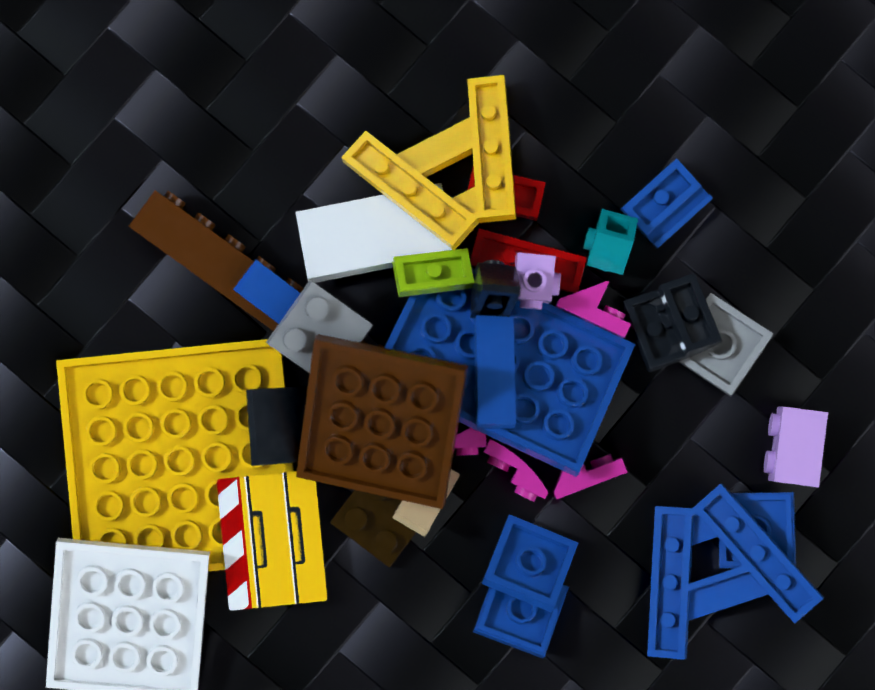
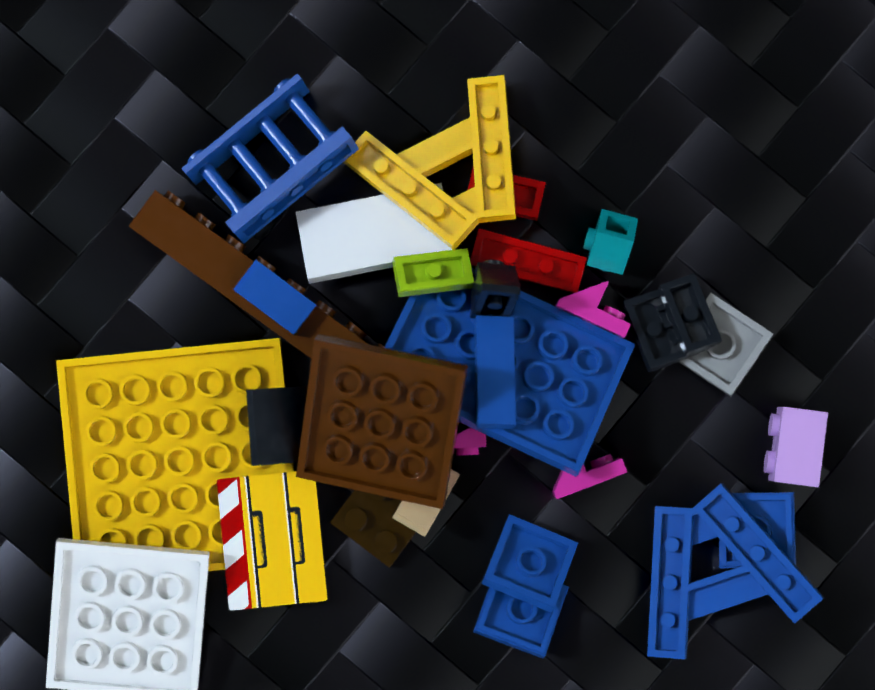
light grey plate [266,281,373,373] -> none
dark pink slope [483,439,548,502] -> none
lavender brick [515,253,561,310] -> none
blue plate [620,158,713,249] -> none
none -> blue fence [181,74,359,244]

